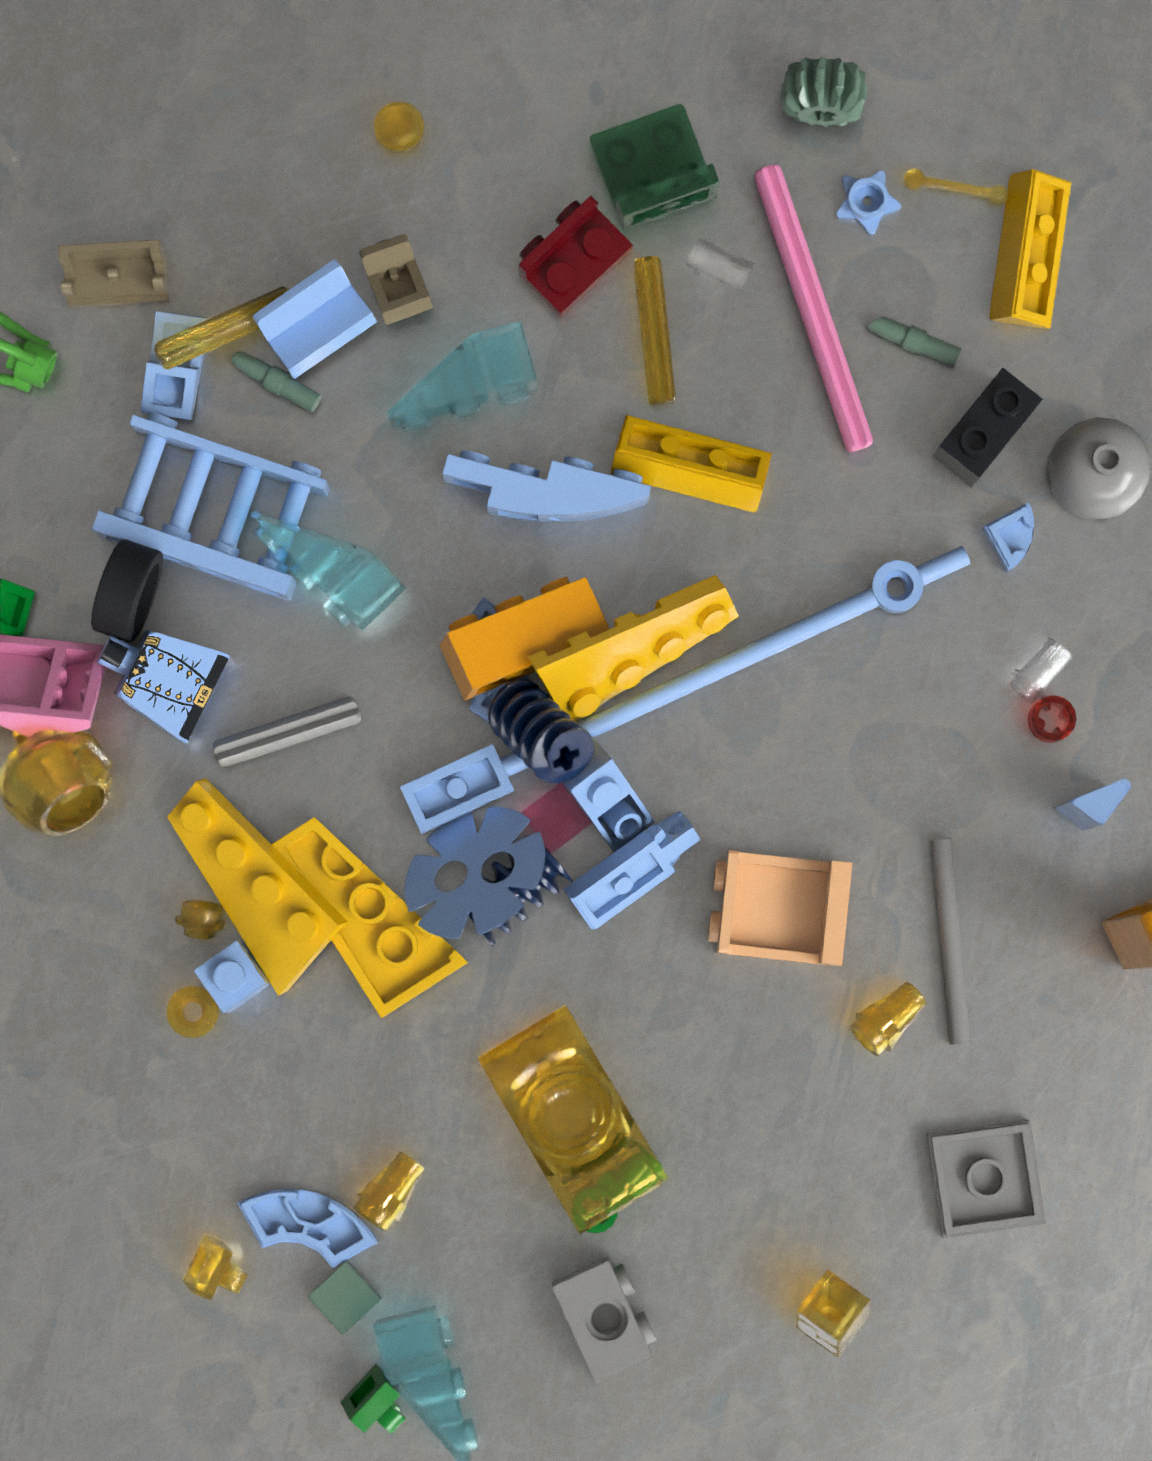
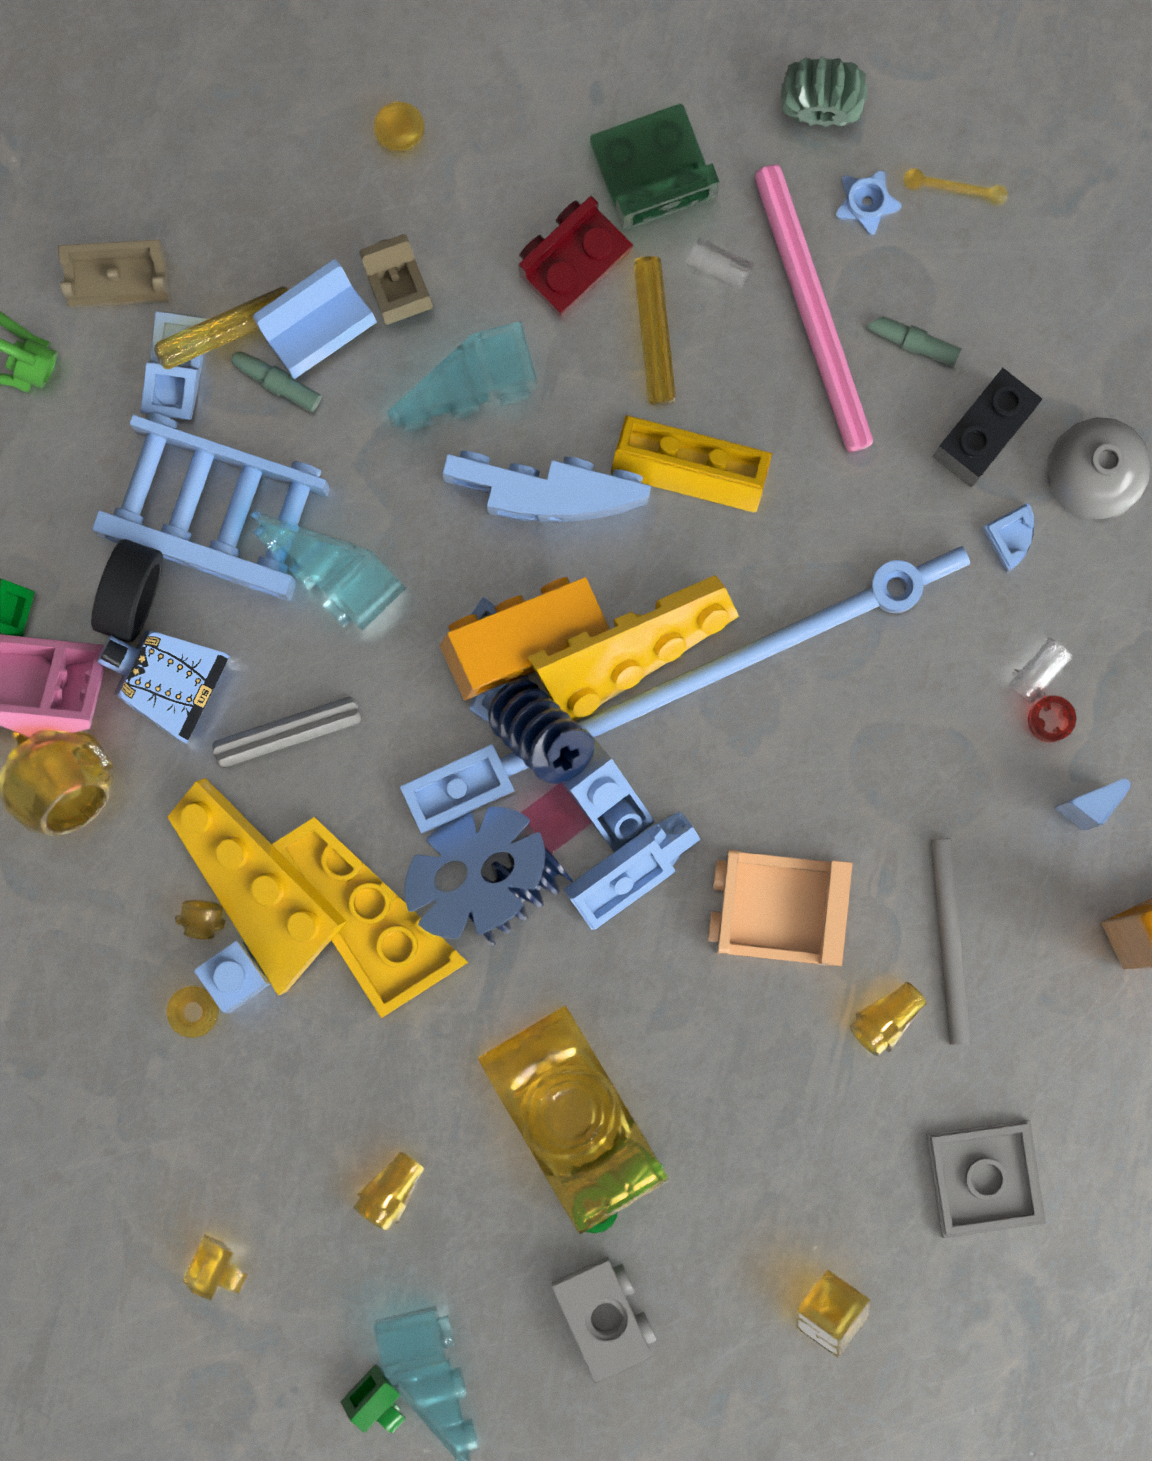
light blue tile [237,1188,379,1268] -> none
sand green tile [308,1260,382,1335] -> none
yellow slope [989,169,1071,329] -> none

